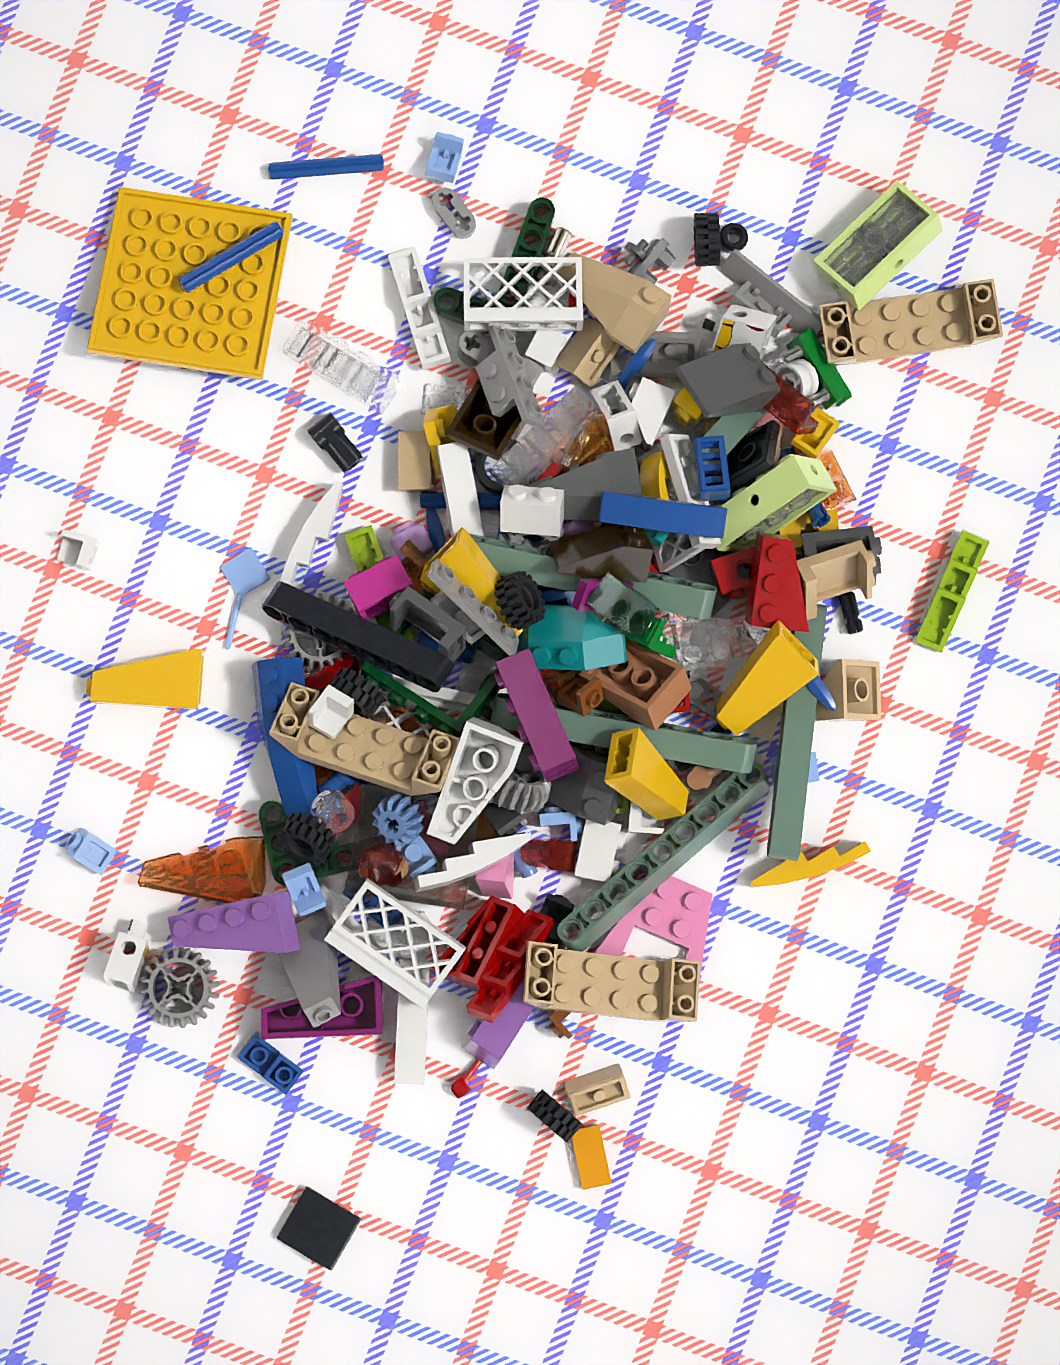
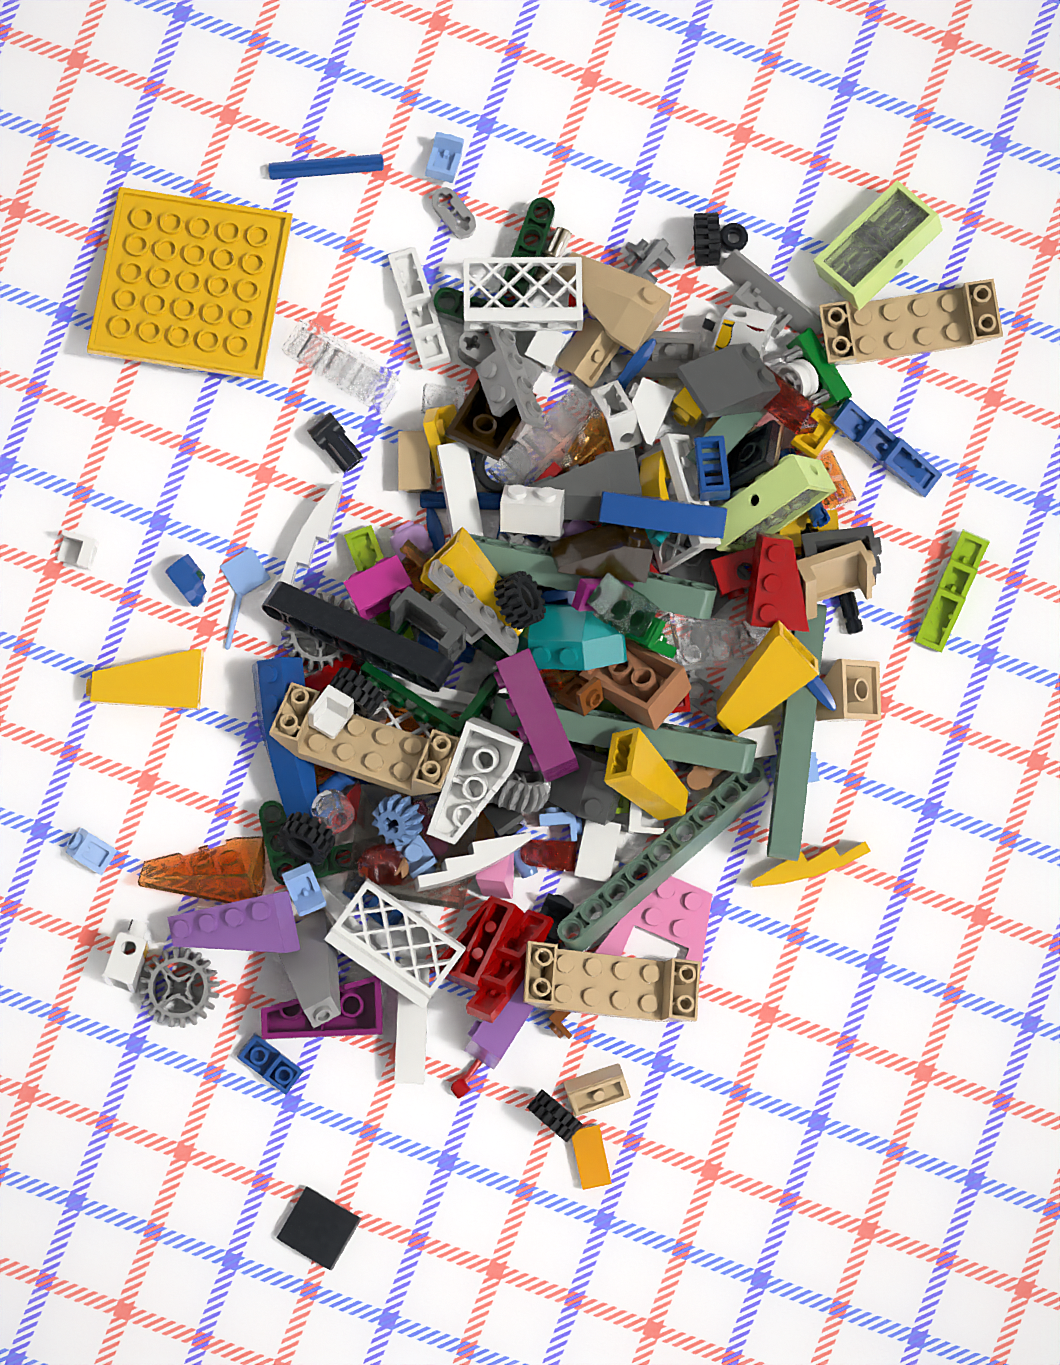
blue axle [178,221,284,292] -> none
none -> blue rock [165,554,207,607]
none -> white panel [737,725,777,760]
none -> blue slope [829,399,943,497]

